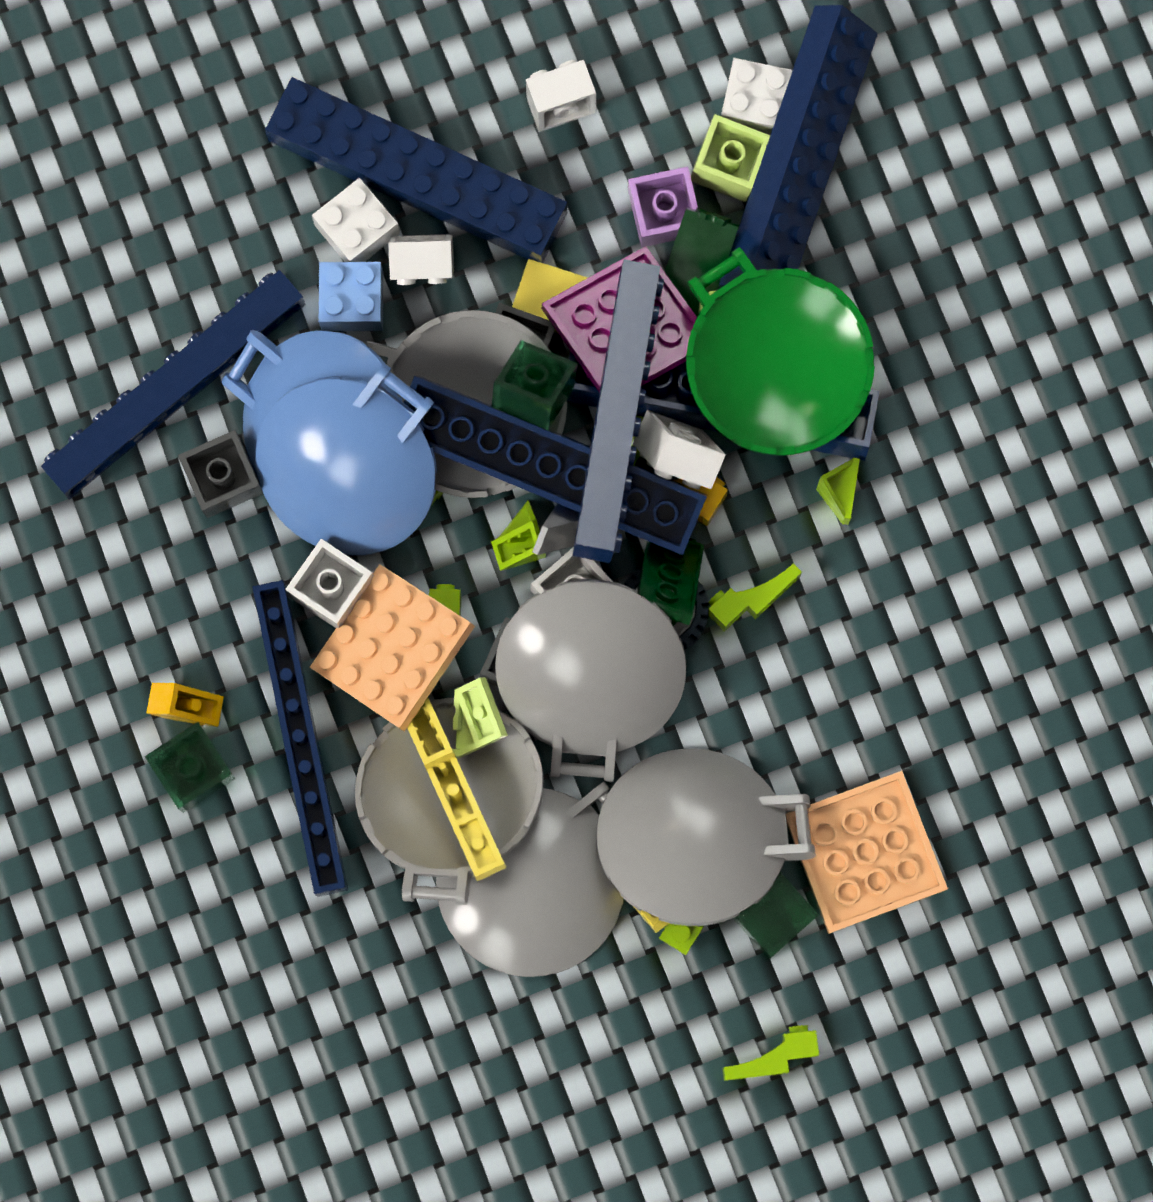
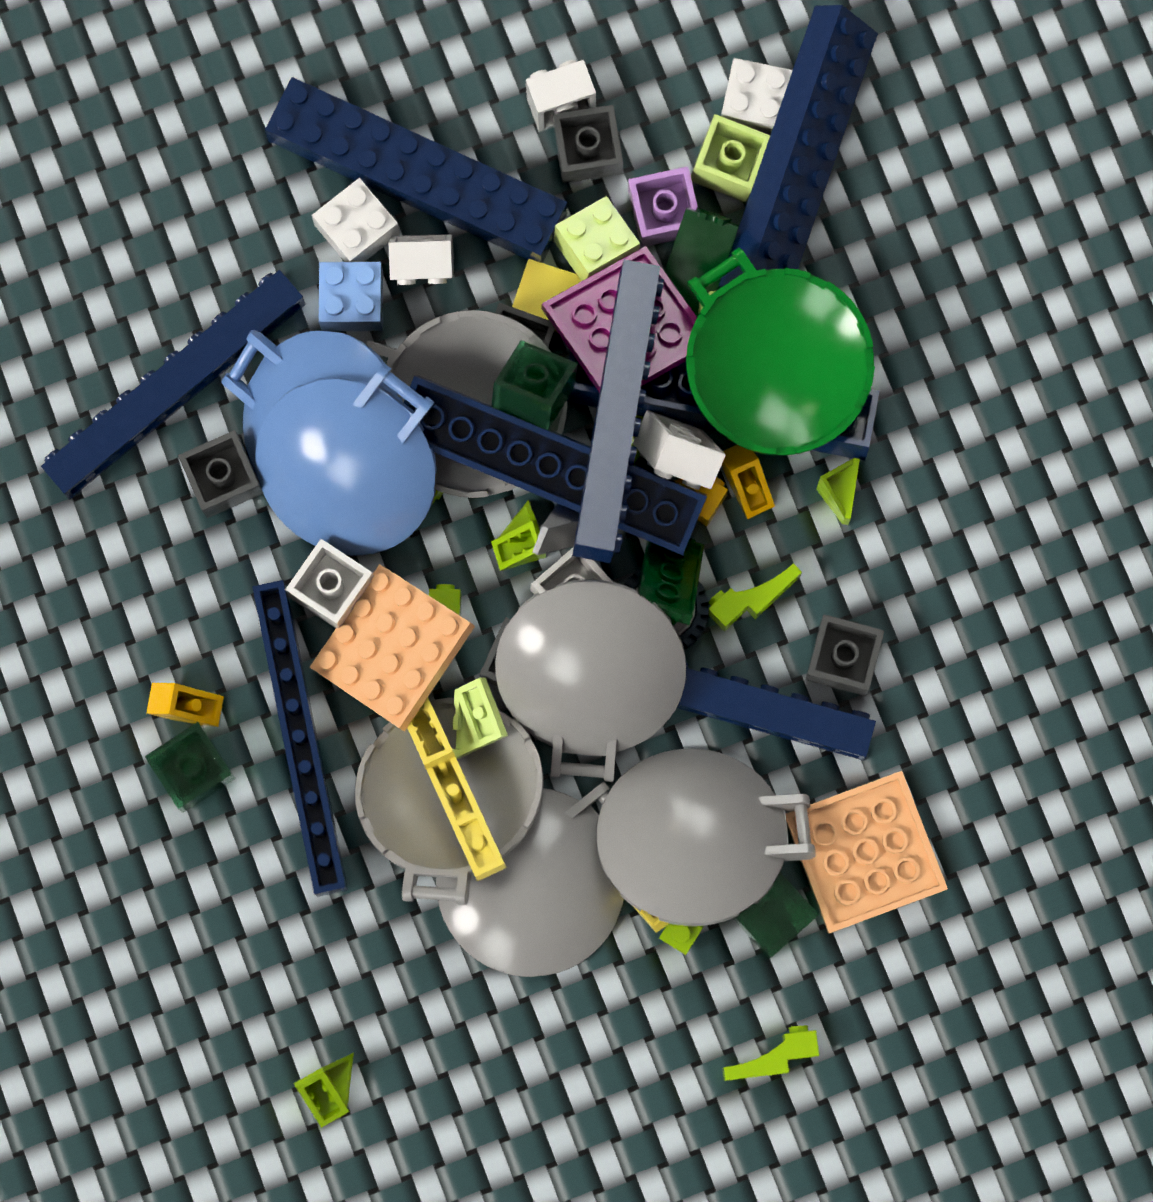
none -> lime slope [294,1053,354,1128]
none -> dark grey brick [553,105,623,183]
none -> yellowish green brick [554,196,640,281]
none -> dark blue brick [677,663,876,761]
none -> yellow slope [722,445,775,519]
none -> dark grey brick [805,614,885,696]

